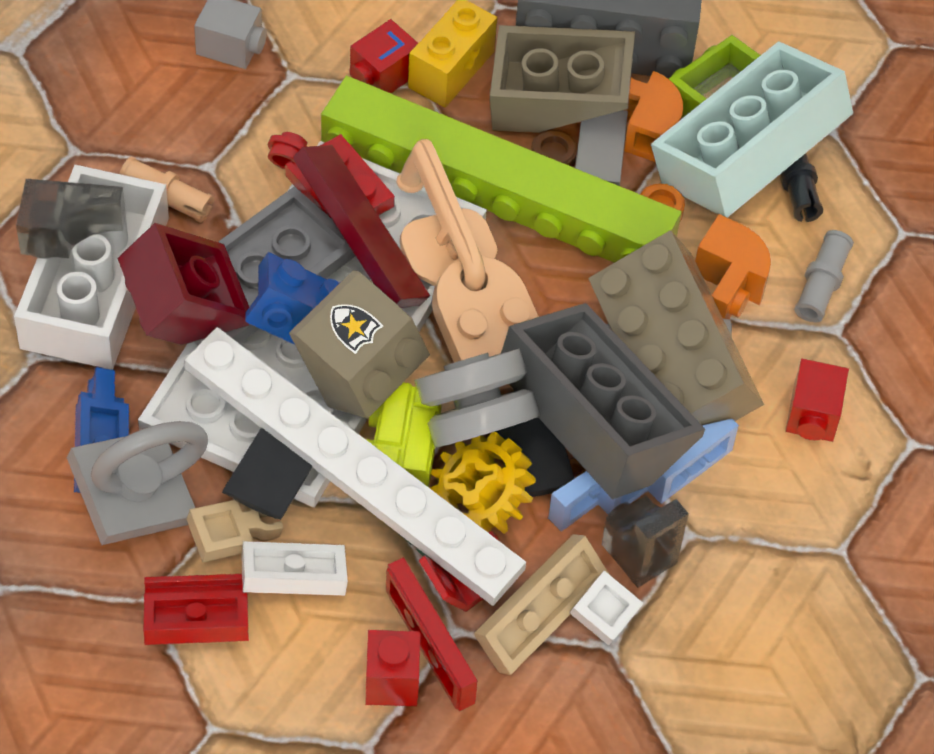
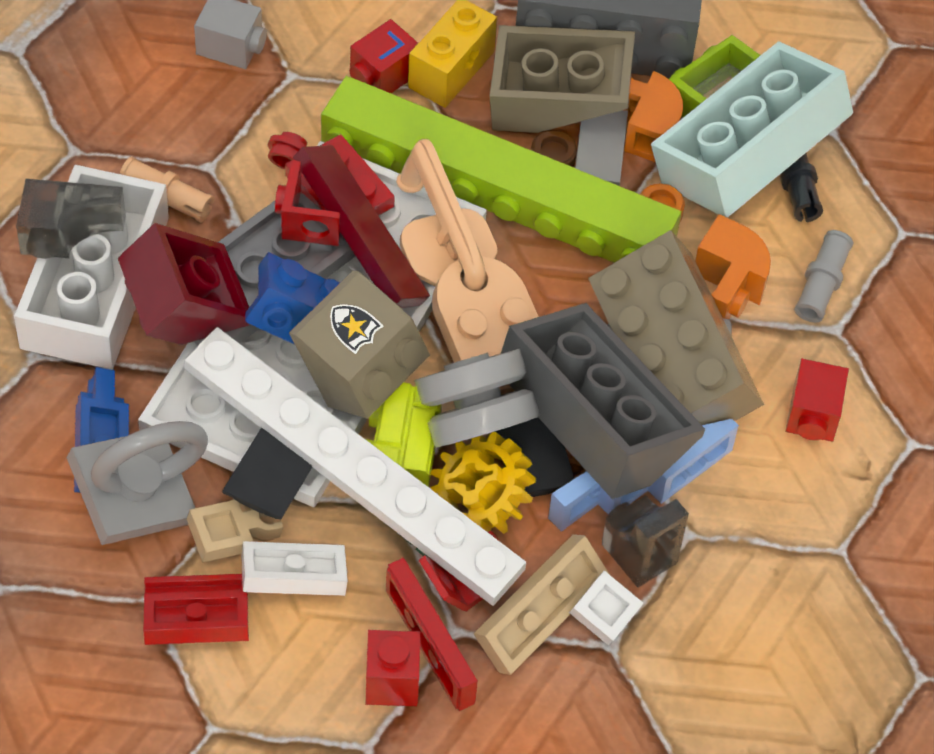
none -> red bracket [275,160,340,246]

